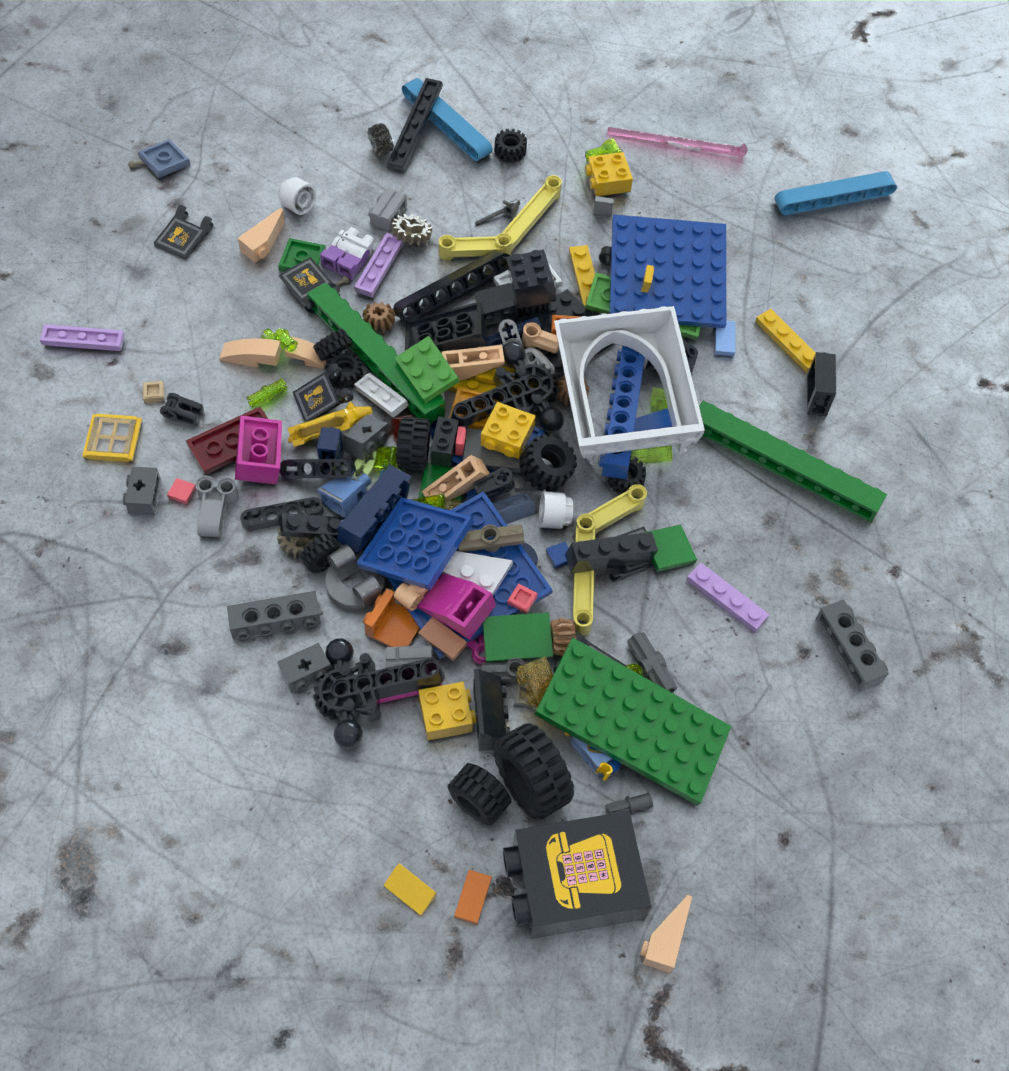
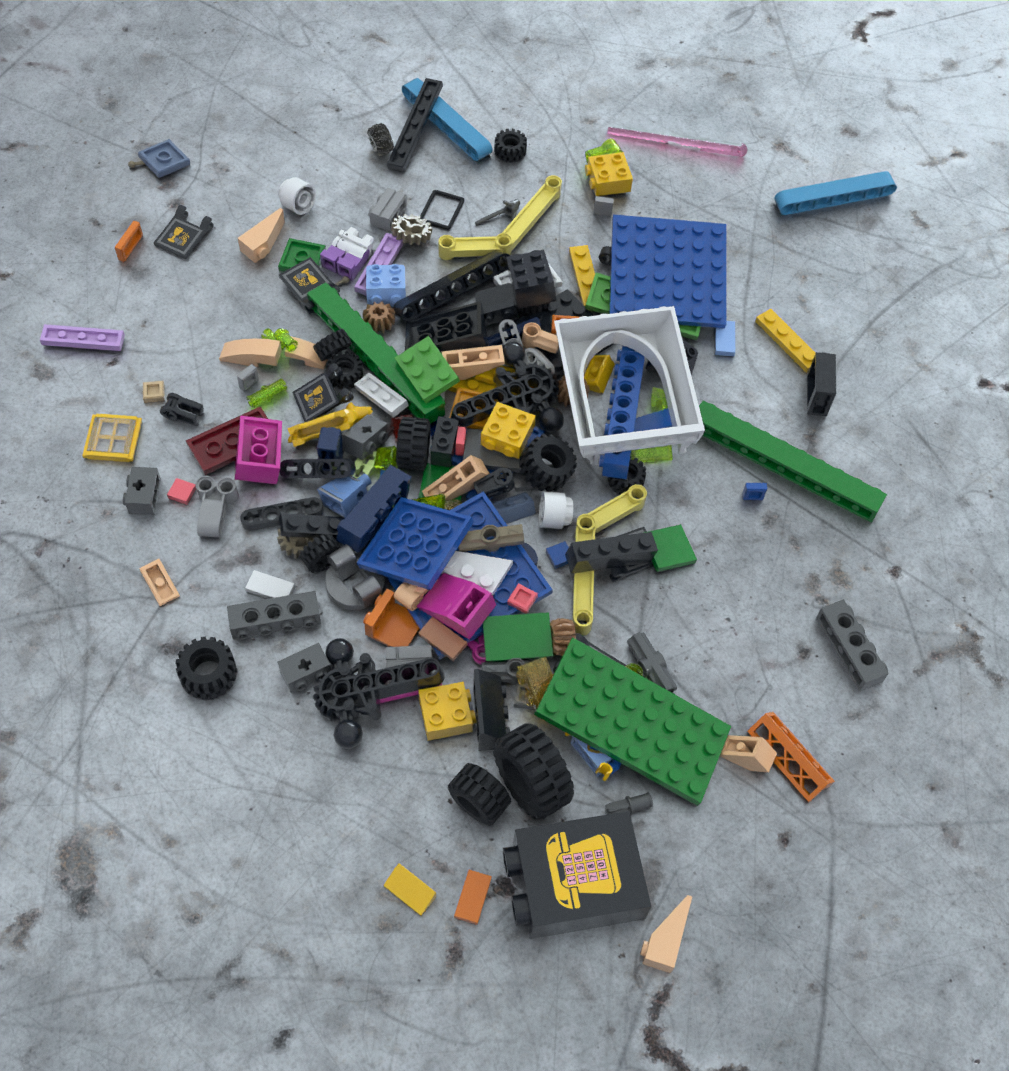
yellow tile [641,265,654,293] -> none
lavender plate [687,563,770,632] -> none
none -> orange tile [115,220,143,262]
none -> light nougat slope [139,559,180,607]
none -> black tyre [175,636,237,700]
none -> light grey tile [237,364,259,391]
none -> white tile [245,570,295,599]
none -> light blue bracket [366,264,406,307]
none -> black piece [420,190,464,229]
none -> yellow slope [584,355,615,393]
none -> light nougat slope [720,735,777,773]
none -> blue tile [742,483,767,500]
none -> orange fence [747,712,835,802]

